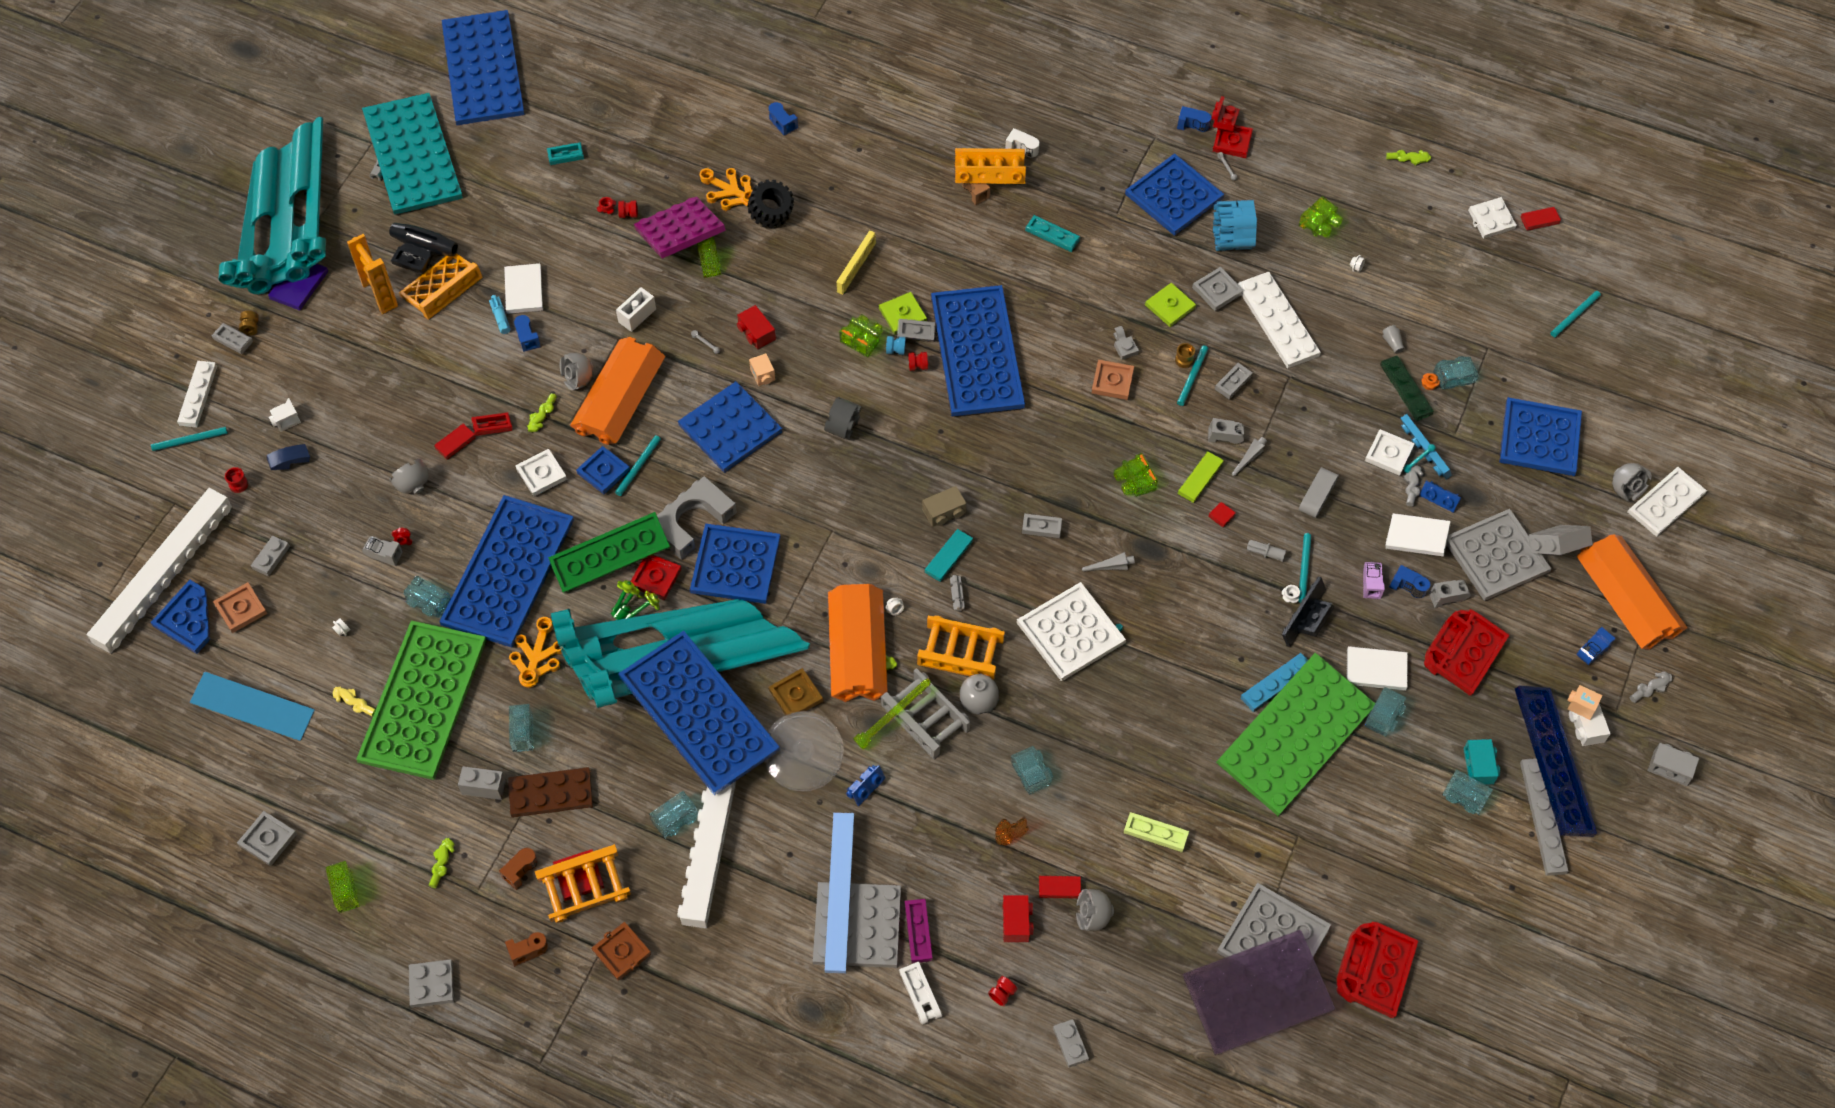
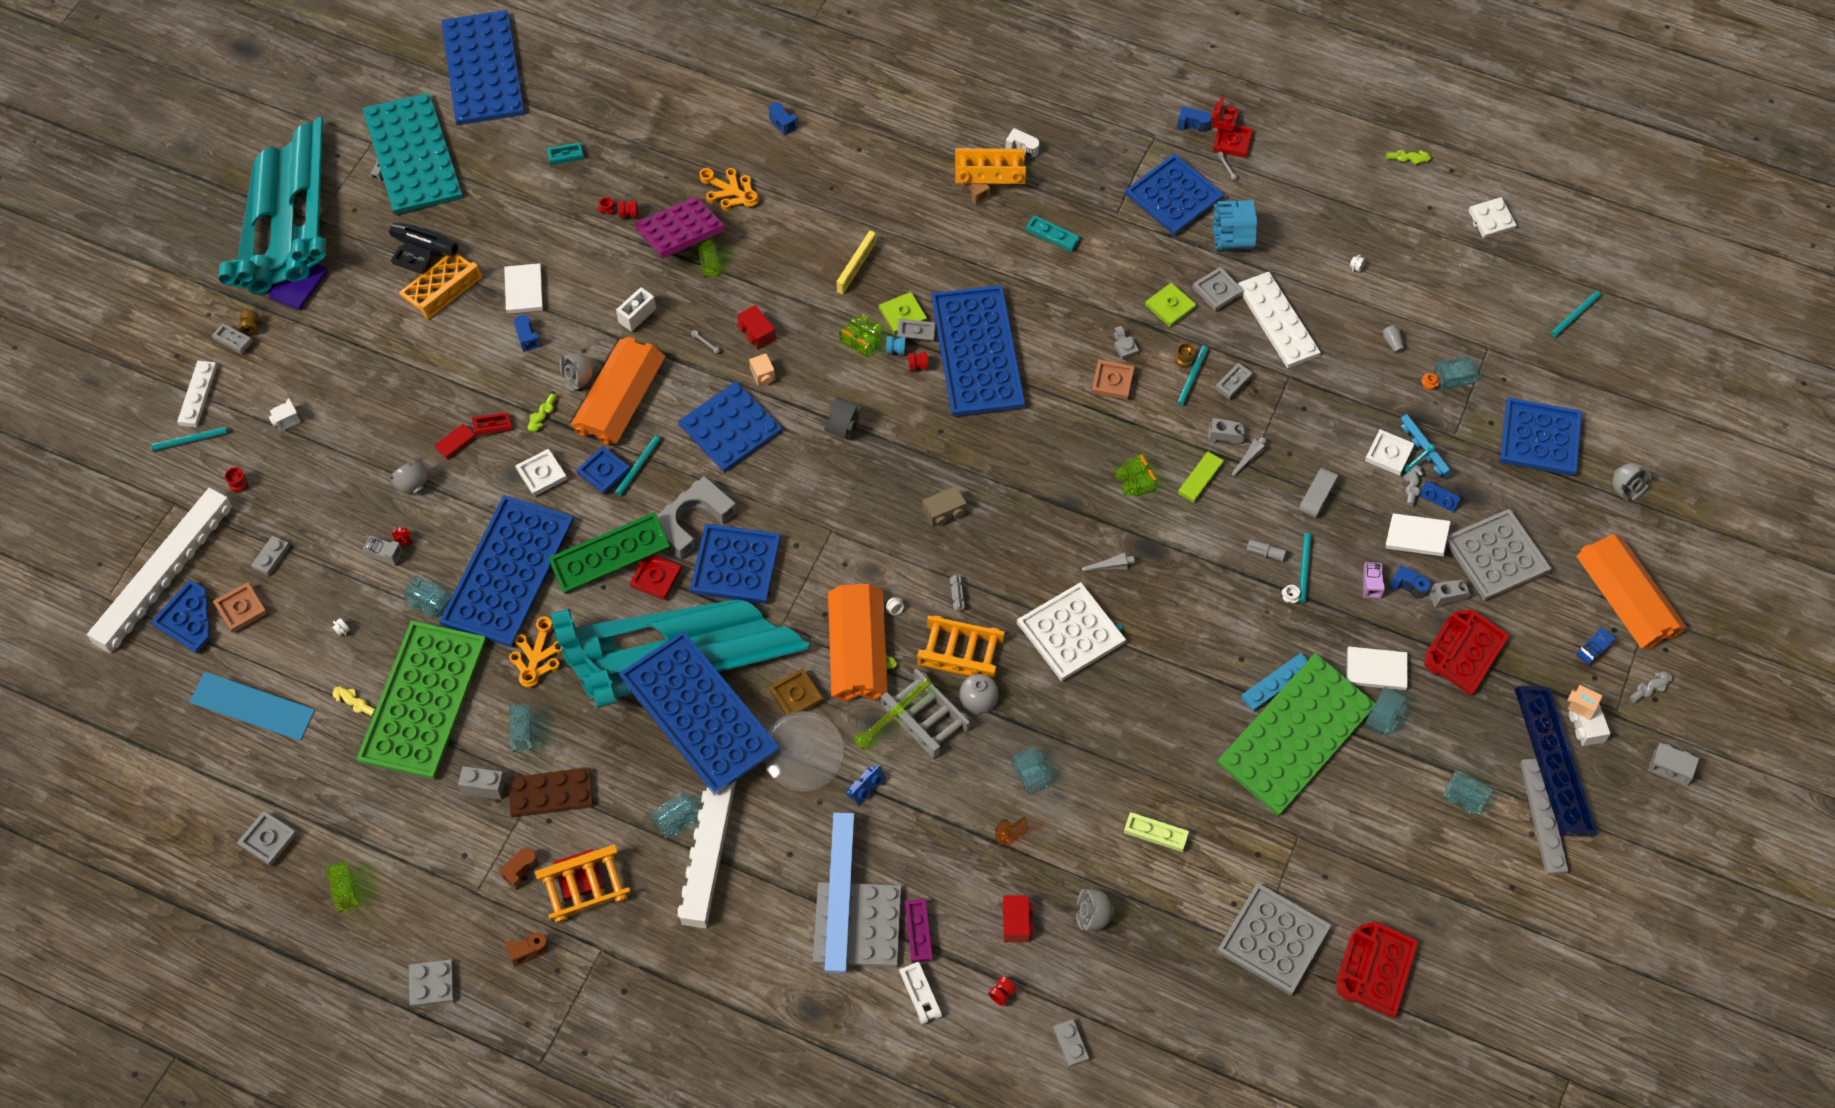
dark blue slope [266,444,310,470] -> none
light orange fence [347,234,398,314] -> none
lime animal [429,838,455,888] -> none
medium azure piece [489,295,511,334] -> none
dark orange plate [591,922,651,981] -> none
plant [611,580,660,620] -> none
black tyre [747,179,794,229] -> none
teal tile [925,529,973,582] -> none
light grey plate [1022,513,1062,538] -> none
red tile [1039,876,1081,899] -> none
clear purple plate [1182,929,1335,1056] -> none
red tile [1208,502,1236,528] -> none
black bracket [1282,577,1334,647] -> none
clear neon green hips [1299,196,1343,238] -> none
clear green plate [1380,355,1434,421] -> none
teal brick [1463,739,1500,785] -> none
red tile [1520,207,1561,231] -> none
light grey brick [1529,525,1592,555] -> none
white tile [1628,467,1707,537] -> none

